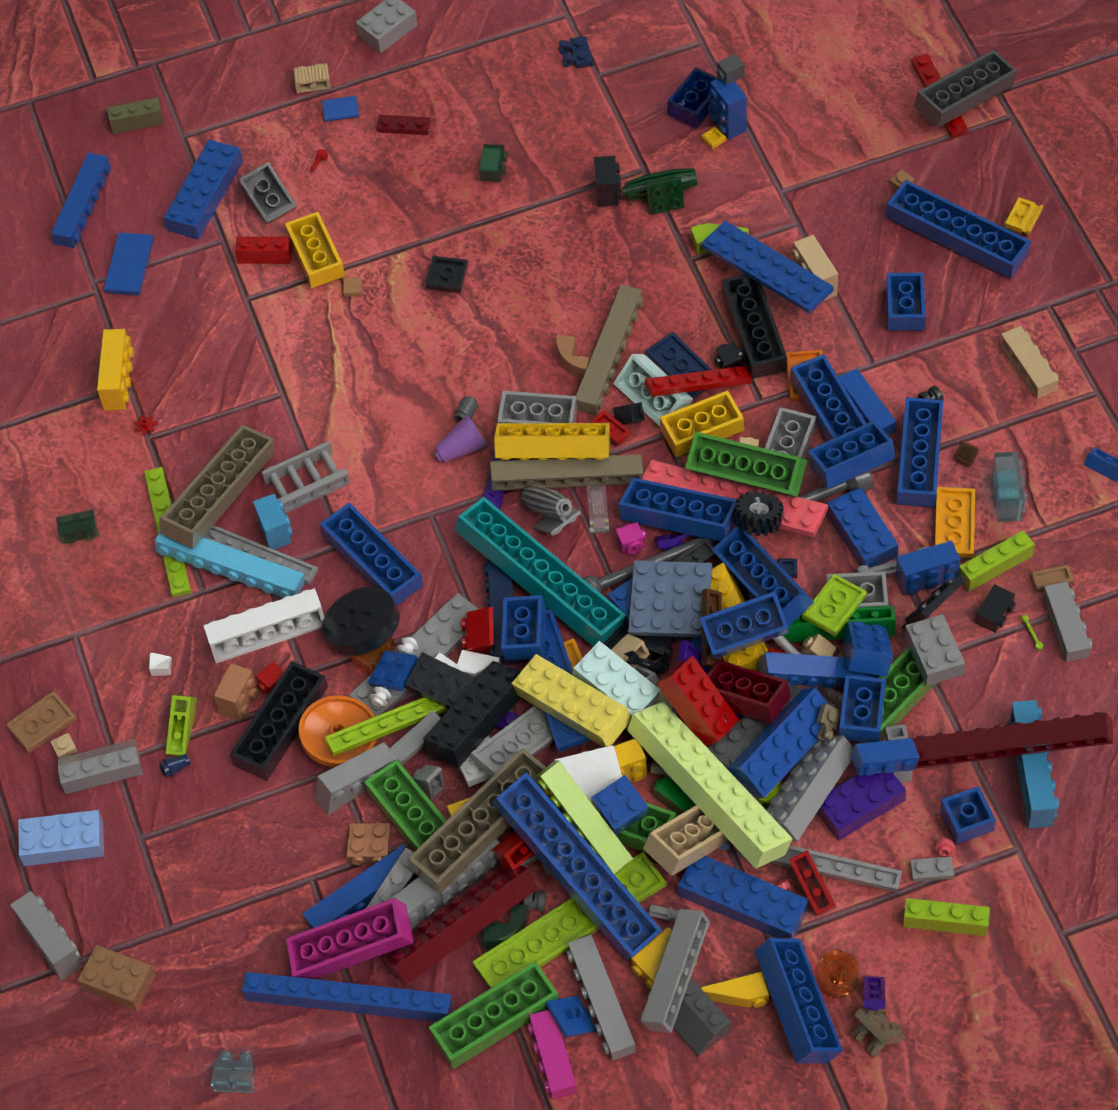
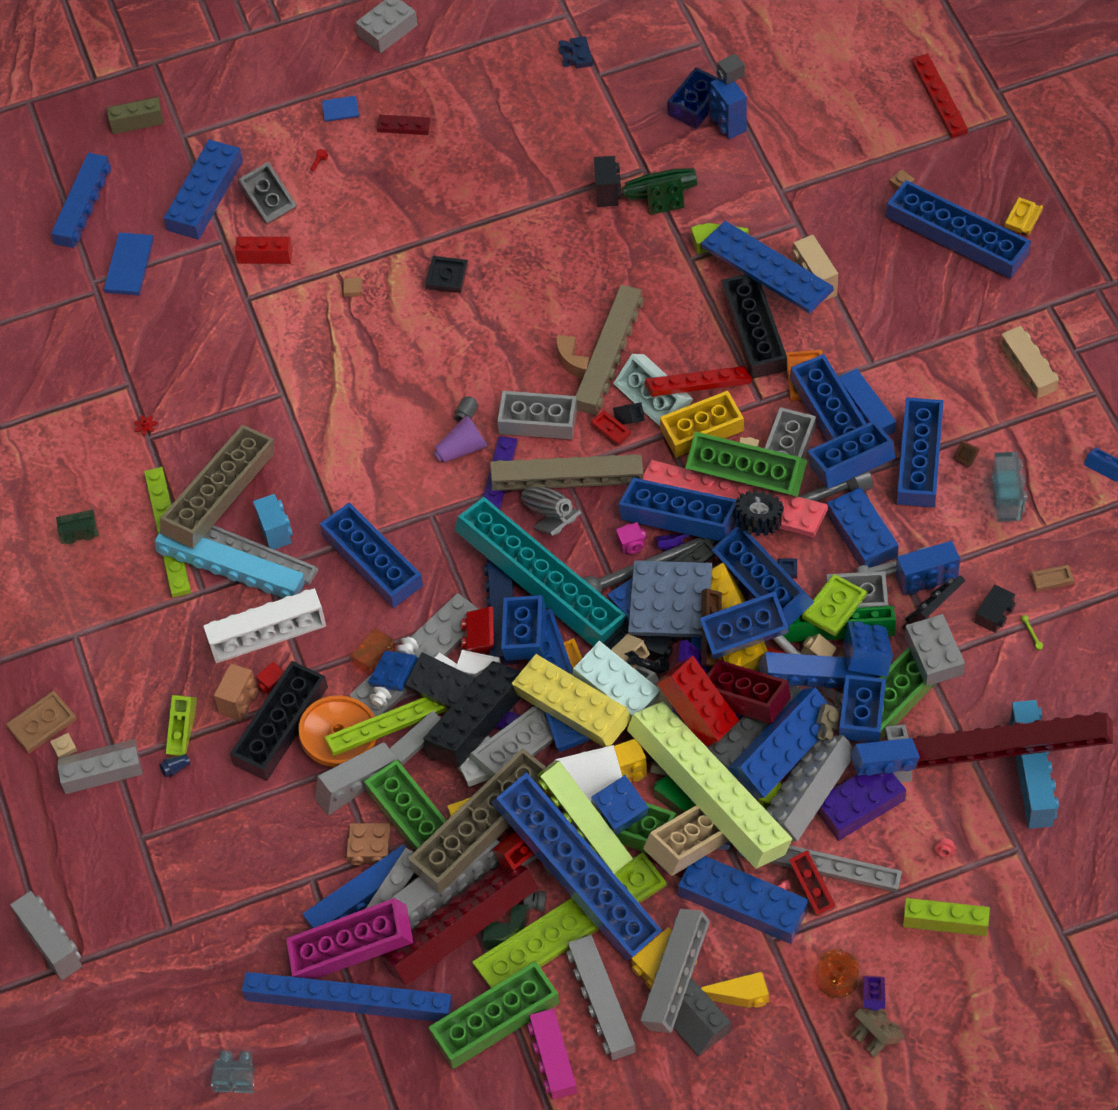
light blue brick [18,810,104,866] -> none
medium nougat brick [77,945,156,1011] -> none
yellow brick [97,329,134,411] -> none
white slope [149,653,172,676] -> none
light grey fence [262,441,351,514] -> none
yellow brick [285,212,345,288] -> none
tan brick [293,63,331,93] -> none
black brick [322,587,400,656] -> none
light grey slope [413,765,445,801] -> none
clear green brick [479,144,508,182] -> none
yellow brick [495,423,610,460] -> none
blue piece [546,996,597,1038] -> none
clear brick [586,485,610,533] -> none
dark blue tile [645,332,712,400] -> none
light grey axle [649,905,679,923] -> none
yellow tile [701,127,726,150] -> none
black brick [714,342,744,369] -> none
blue brick [755,938,843,1063] -> none
blue brick [886,273,926,331] -> none
light grey plate [910,857,954,882] -> none
dark grey brick [914,49,1017,128] -> none
pearl dark grey wheel [918,385,944,400] -> none
light orange plate [935,487,975,558] -> none
blue brick [940,786,996,844] -> none
lime brick [959,531,1035,592] -> none
light grey brick [1043,582,1093,662] -> none

